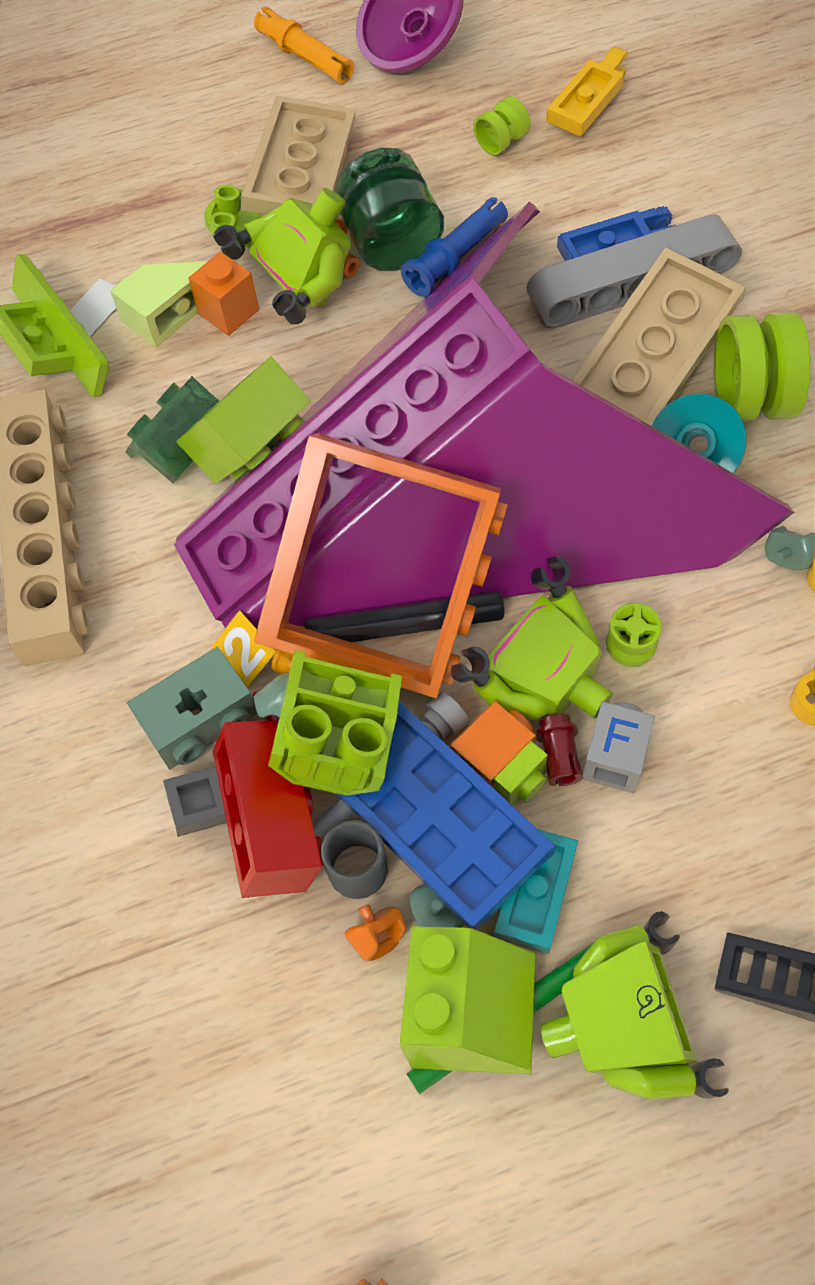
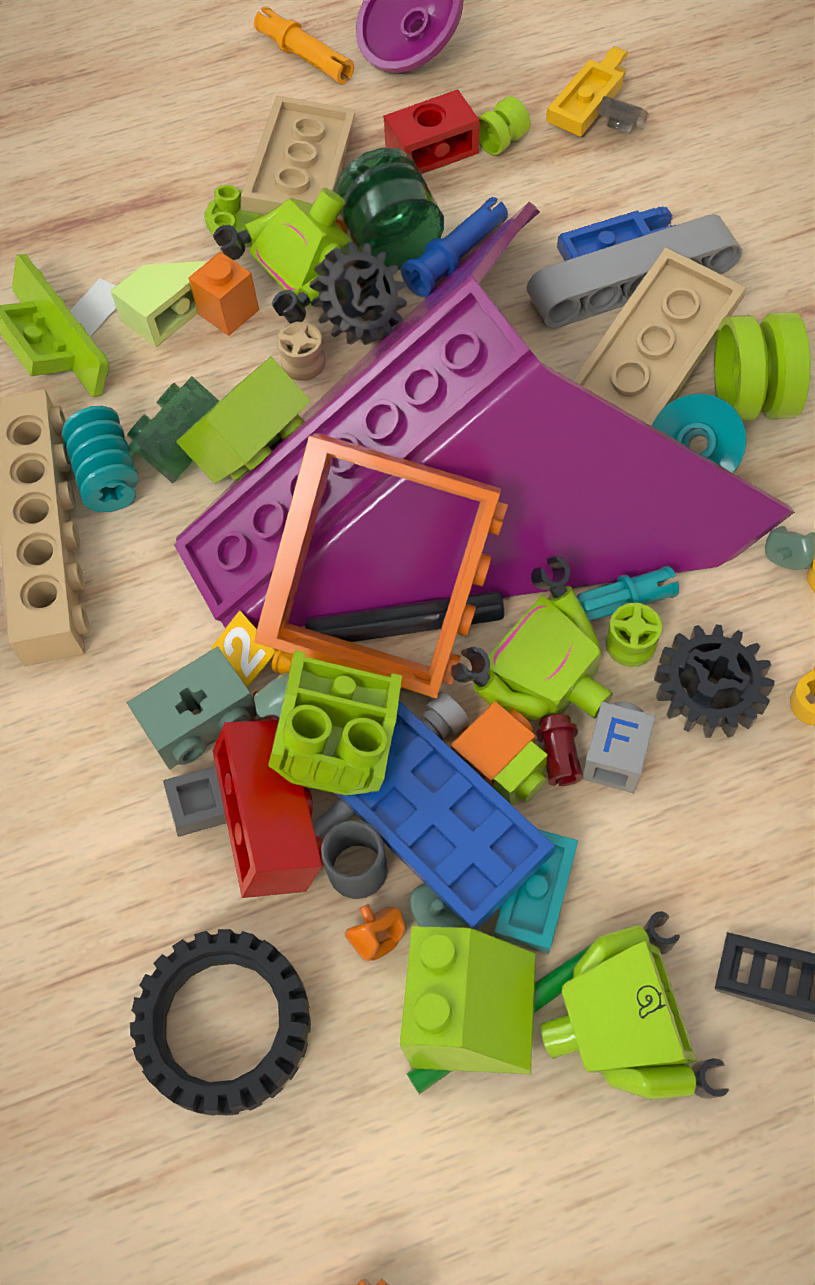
none -> teal piece [62,405,139,512]
none -> black tyre [130,929,311,1116]
none -> tan wheel [277,322,325,380]
none -> black gear [309,242,407,345]
none -> red brick [383,89,480,180]
none -> teal axle [577,566,679,622]
none -> clear smoke plate [598,96,649,134]
none -> black gear [654,624,775,738]

